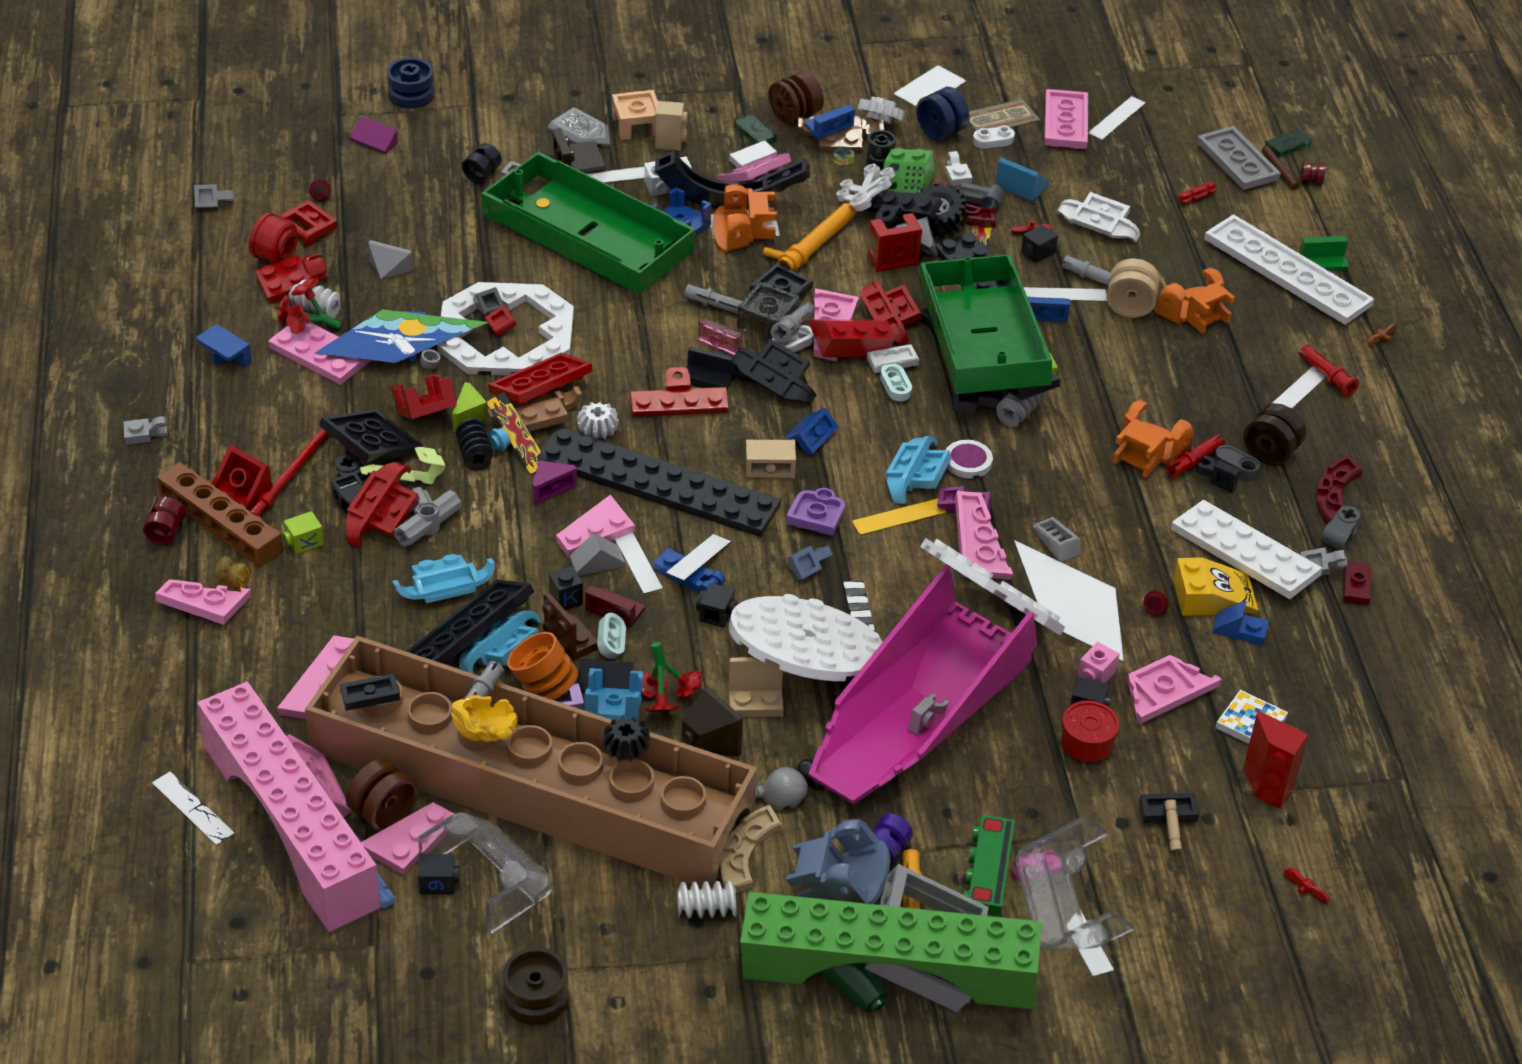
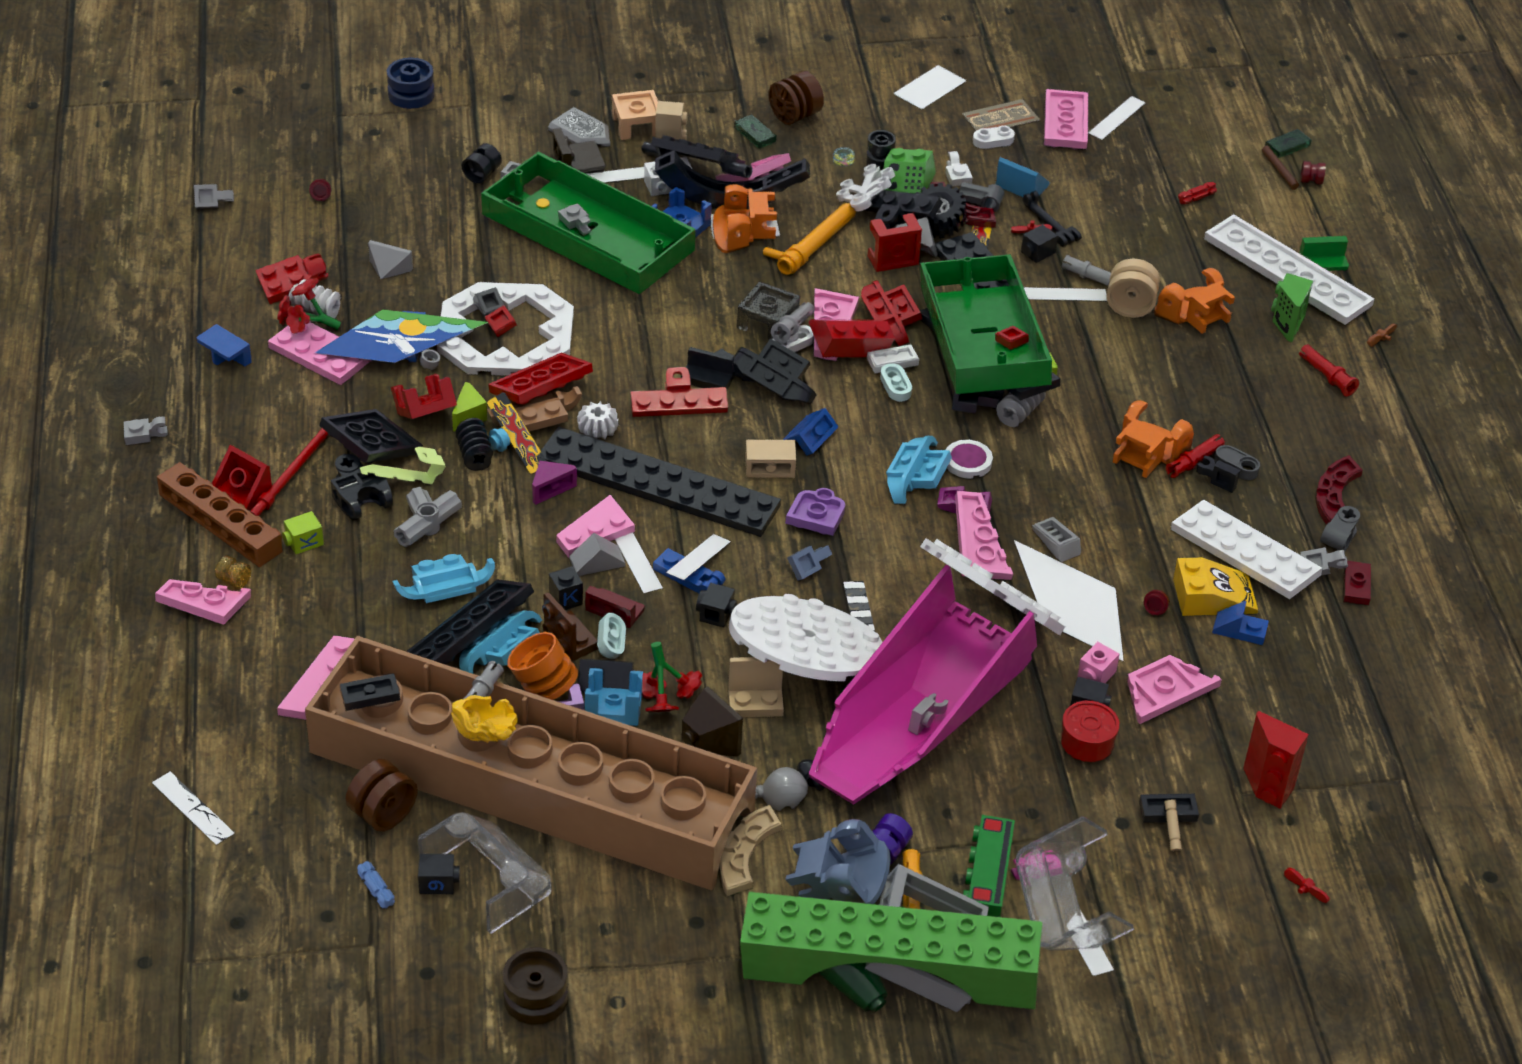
dark red wheel [143,497,186,545] -> none
bright pink arch [197,681,380,932] -> none
red wheel [249,212,298,264] -> none
red plate [279,200,338,246] -> none
bright pink wing [287,734,352,818] -> none
red plate [346,462,420,549] -> none
magenta slope [350,117,398,154] -> none
bright pink wing [361,802,456,875] -> none
black gear [603,716,650,763] -> none
white piece [677,881,736,918] -> none
light grey pin [684,284,754,318] -> none
clear pink plate [698,317,742,355] -> none
white tile [729,141,777,168] -> none
black plate [750,263,813,310] -> none
medium nougat plate [798,114,884,152] -> none
blue panel [805,105,855,140] -> none
yellow sticker [852,499,947,534] -> none
white gear [858,97,905,124] -> none
dark blue wheel [916,86,970,141] -> none
blue panel [1028,297,1070,322] -> none
white plate [1056,192,1140,243] -> none
light grey plate [1197,126,1281,190] -> none
tile [1216,690,1288,744] -> none
dark brown wheel [1243,403,1307,466] -> none
white sticker [1273,366,1326,408] -> none
none -> light grey plate [558,204,591,235]
none -> black plate [642,135,752,178]
none -> red tile [995,326,1029,350]
none -> black hinge [1023,191,1082,247]
none -> bright green slope [1271,273,1313,342]

